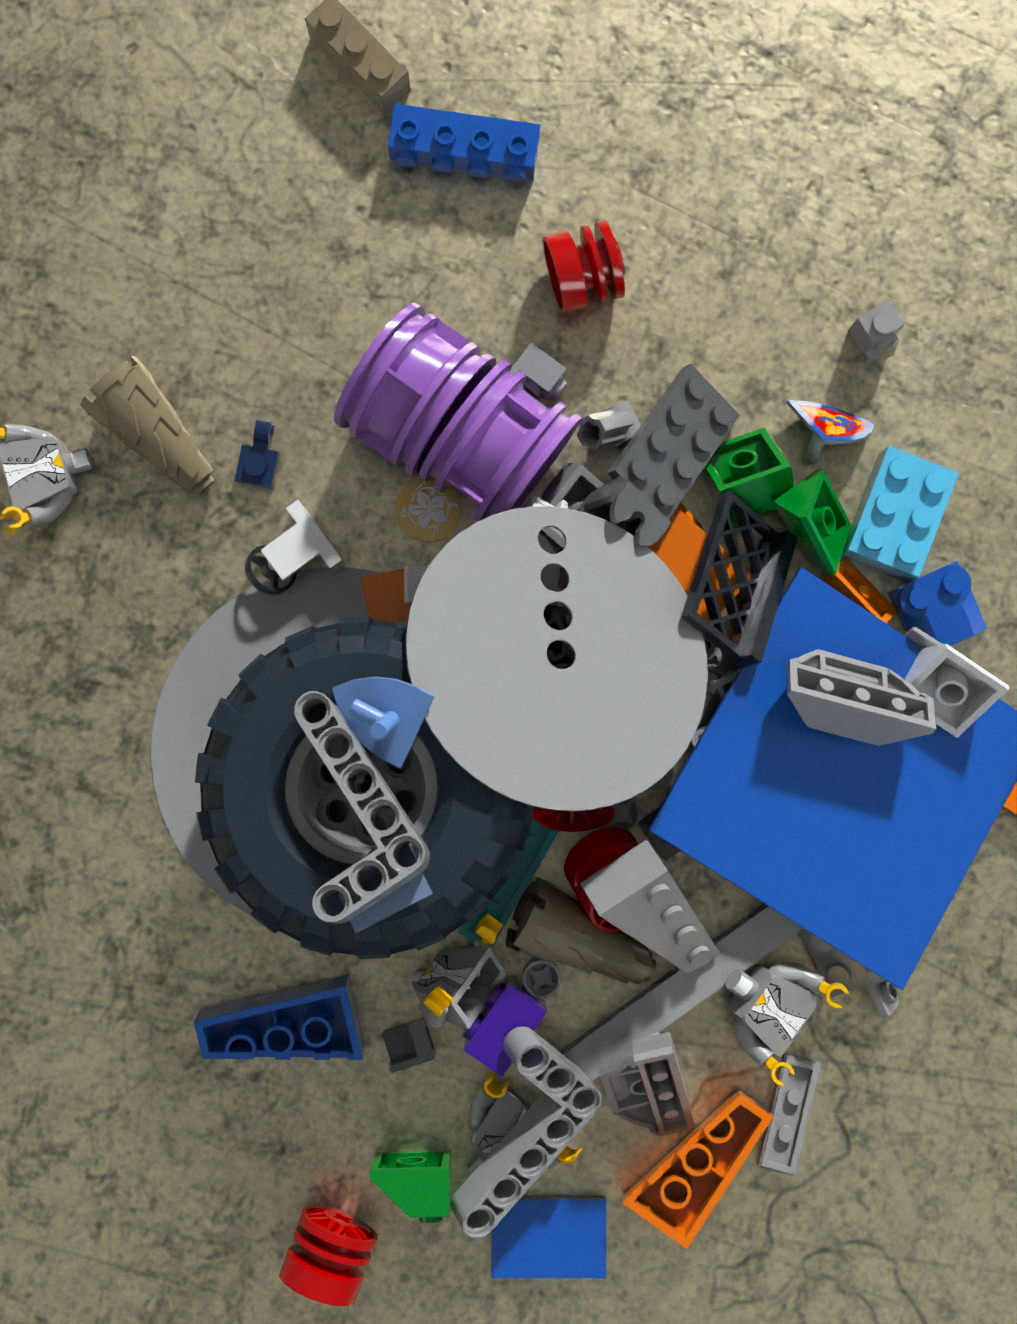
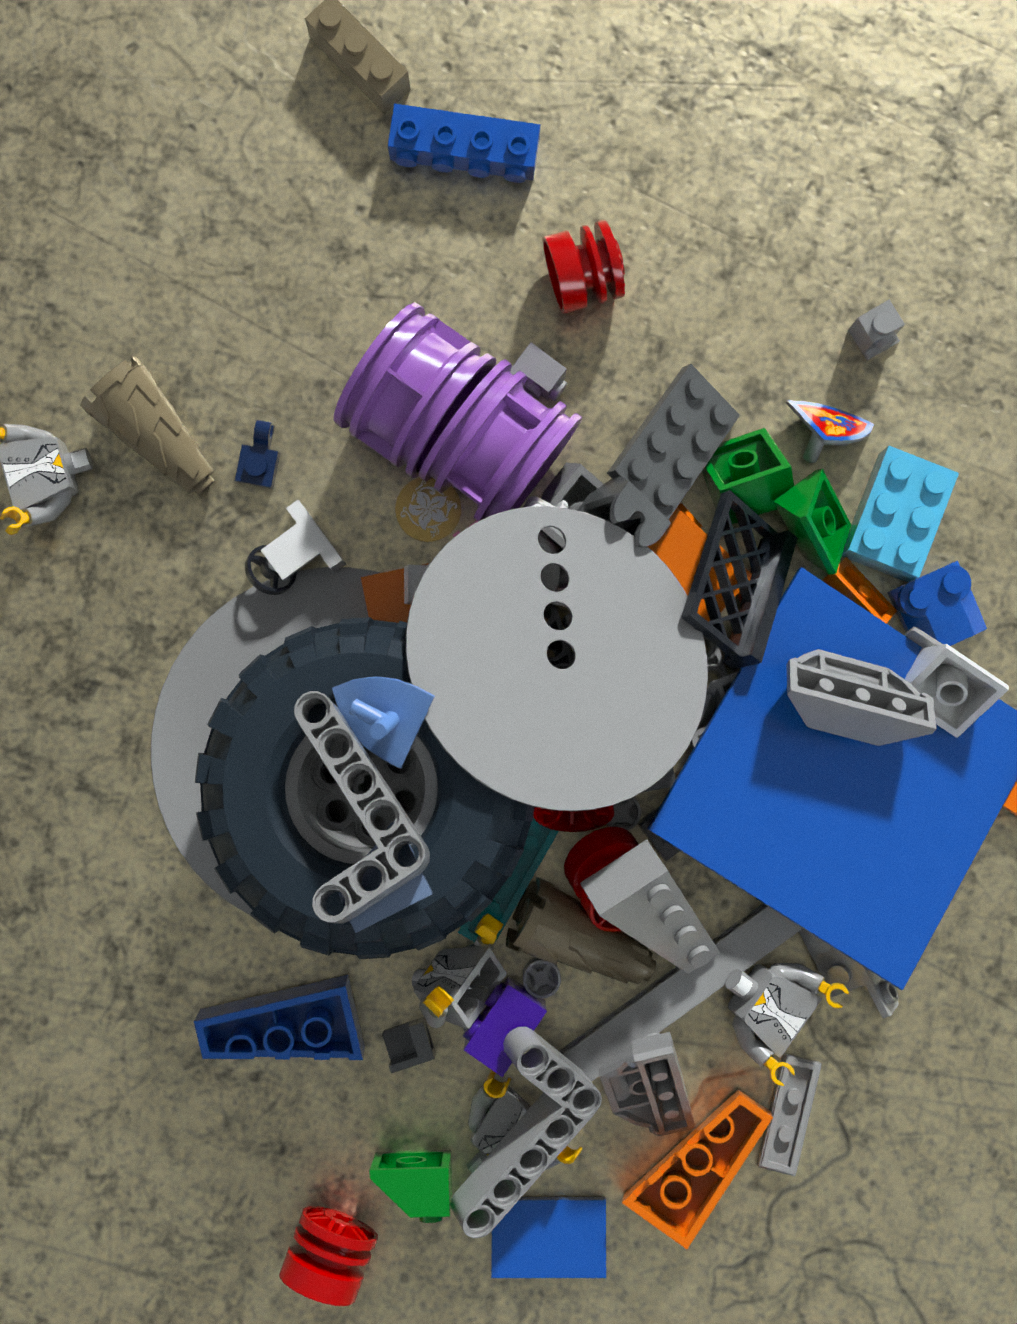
light grey piece [577,400,641,450] -> none

